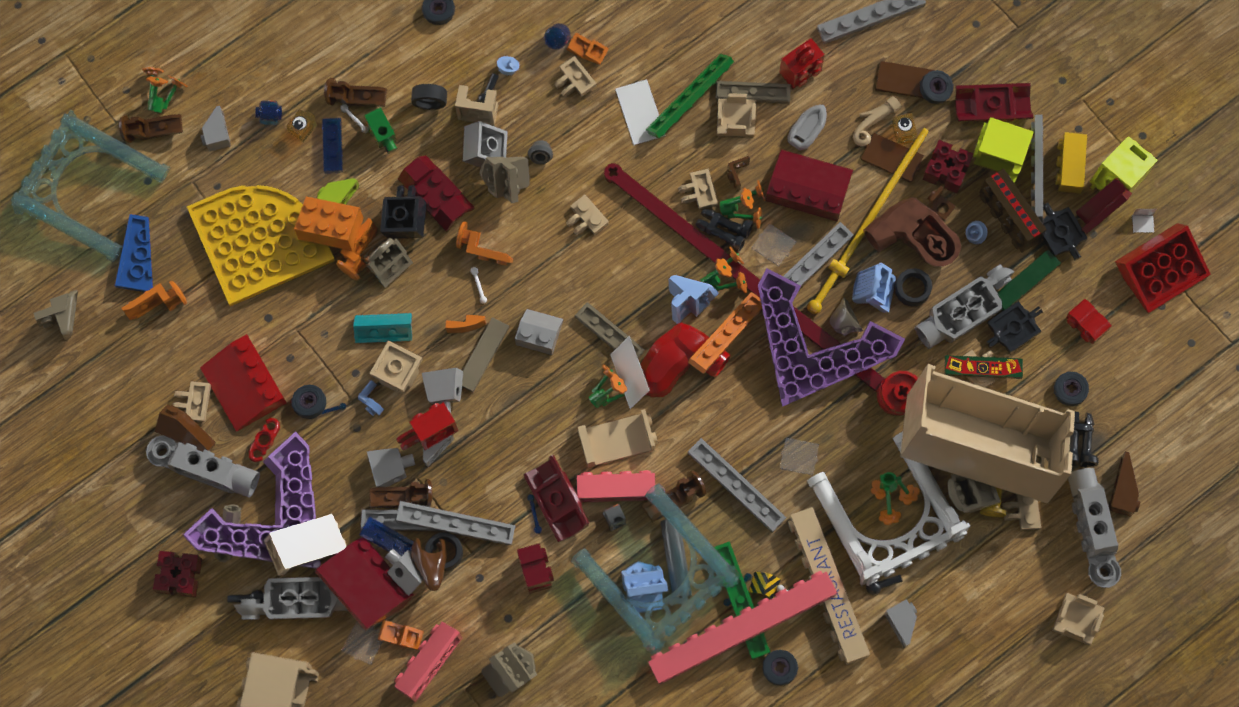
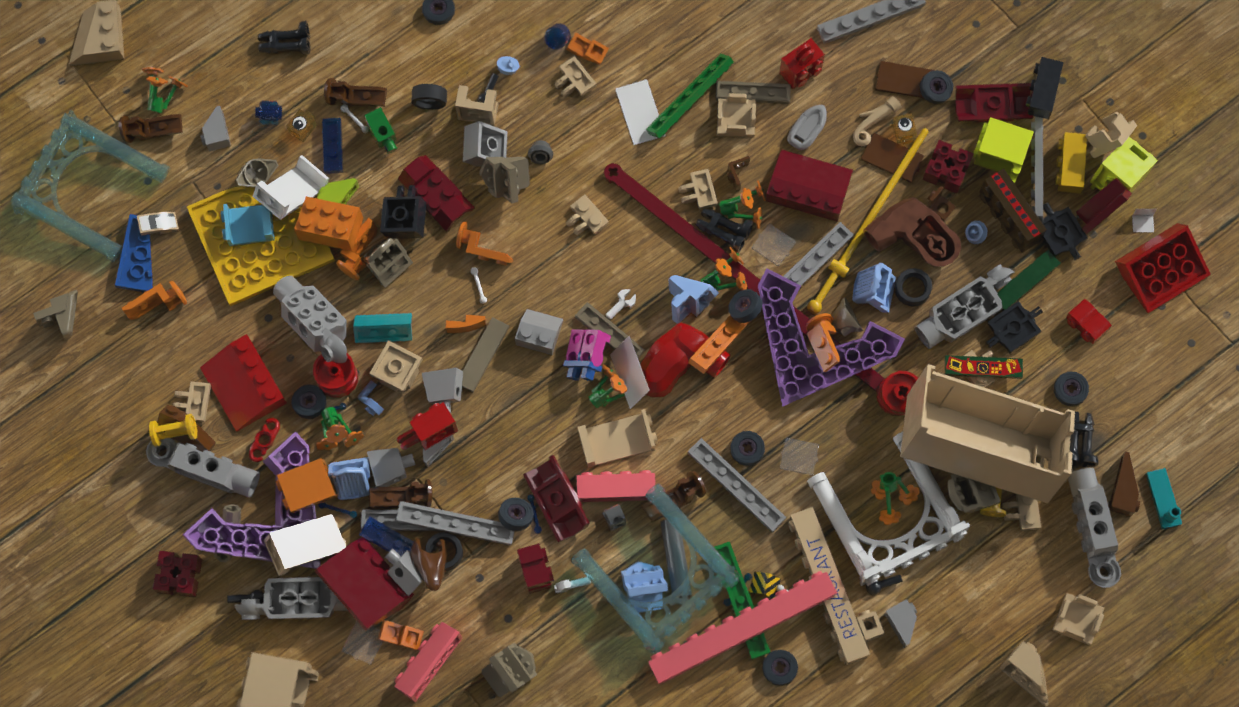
none -> tan wedge [69,0,124,66]
none -> slope [137,212,179,236]
none -> yellow hose [149,414,197,447]
none -> medium azure panel [221,204,275,246]
none -> dark tan hat [235,158,278,187]
none -> white panel [253,155,329,220]
none -> black piece [258,20,311,55]
none -> light grey brick [273,276,347,363]
none -> orange slope [275,458,338,513]
none -> red wheel [313,354,359,398]
none -> plant [316,407,364,450]
none -> hinge [318,502,357,518]
none -> light blue piece [328,457,370,500]
none -> black bush [498,498,534,531]
none -> white bar [554,577,591,593]
none -> dark pink hips [563,329,611,381]
none -> white bar [606,289,636,319]
none -> black bush [729,289,762,323]
none -> black bush [730,431,765,466]
none -> orange piece [806,313,840,372]
none -> tan brick [856,610,884,642]
none -> tan wedge [999,641,1048,707]
none -> black wedge [1025,57,1064,120]
none -> tan panel [1085,112,1137,158]
none -> teal piece [1145,468,1182,530]

